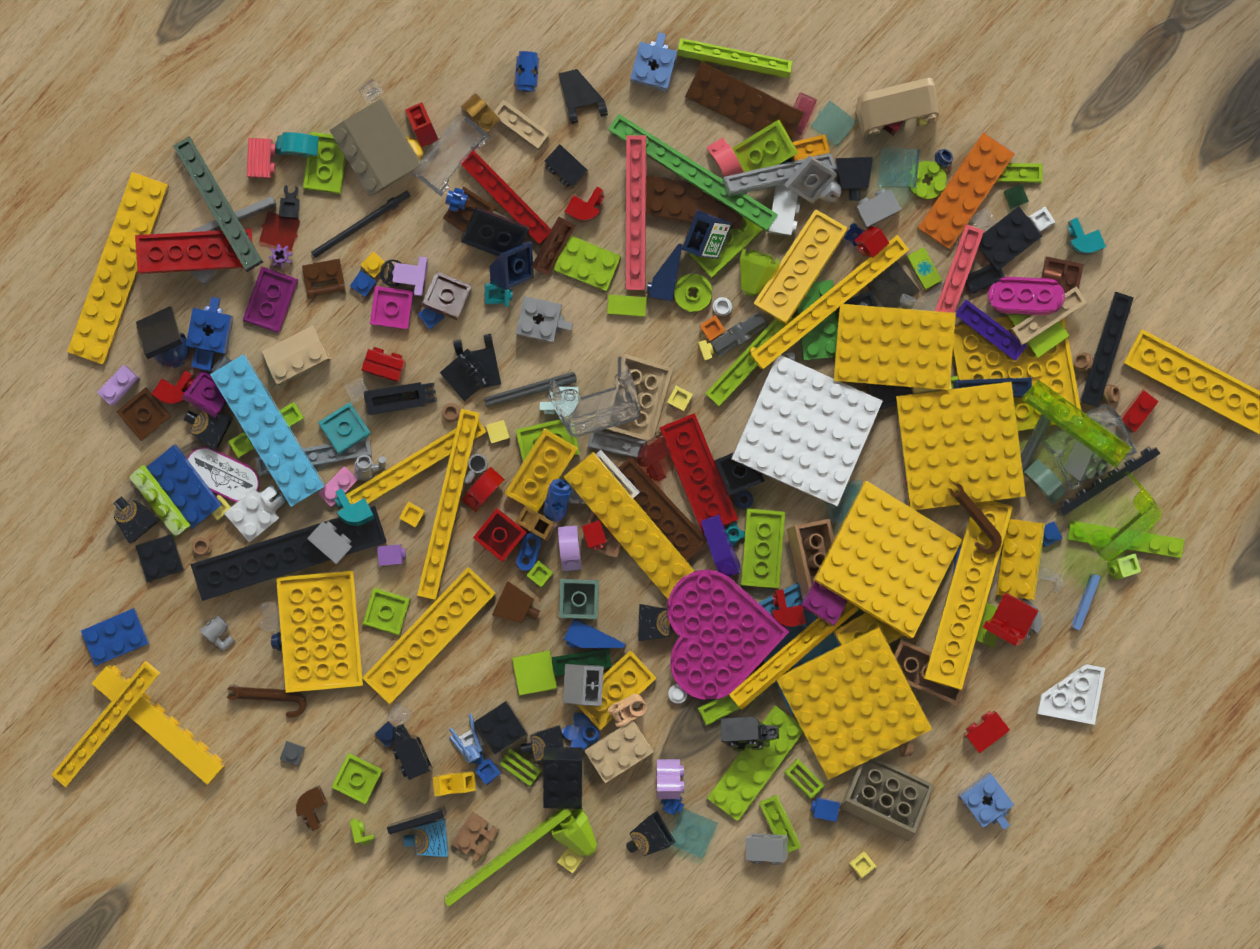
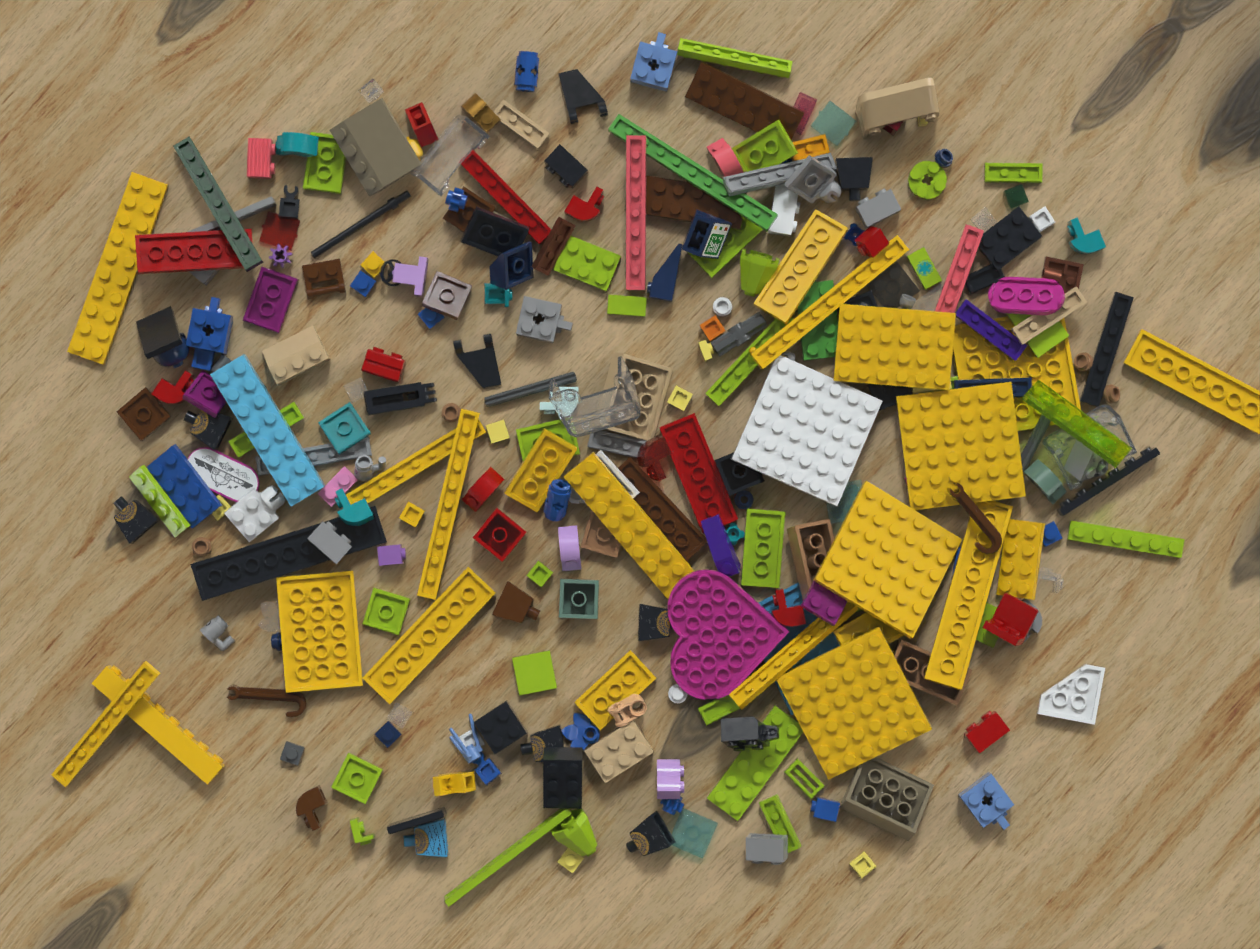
blue plate [81,608,149,666] -> none
lavender brick [98,365,140,406] -> none
black plate [136,534,185,582] -> none
dark pink plate [370,286,414,330] -> none
black hinge [392,724,433,780] -> none
black hinge [439,348,493,402] -> none
medium nougat plate [451,811,499,862] -> none
light grey piece [465,454,488,484] -> none
lime tile [499,748,542,786] -> none
pearl gold brick [516,506,557,541] -> none
blue plate [516,533,542,570] -> none
dark green plate [552,648,612,676] -> none
light grey slope [563,664,604,706] -> none
blue slope [564,618,626,649] -> none
red brick [581,520,607,551] -> none
lime plate [674,274,712,312] -> none
clear light blue plate [878,148,920,188] -> none
medium nougat plate [898,740,914,757] -> none
orange plate [918,132,1015,249] -> none
clear neon green windscreen [1069,471,1162,561] -> none
medium blue tile [1071,574,1101,630] -> none
lime bracket [1107,554,1141,580] -> none
red brick [1117,390,1159,433] -> none

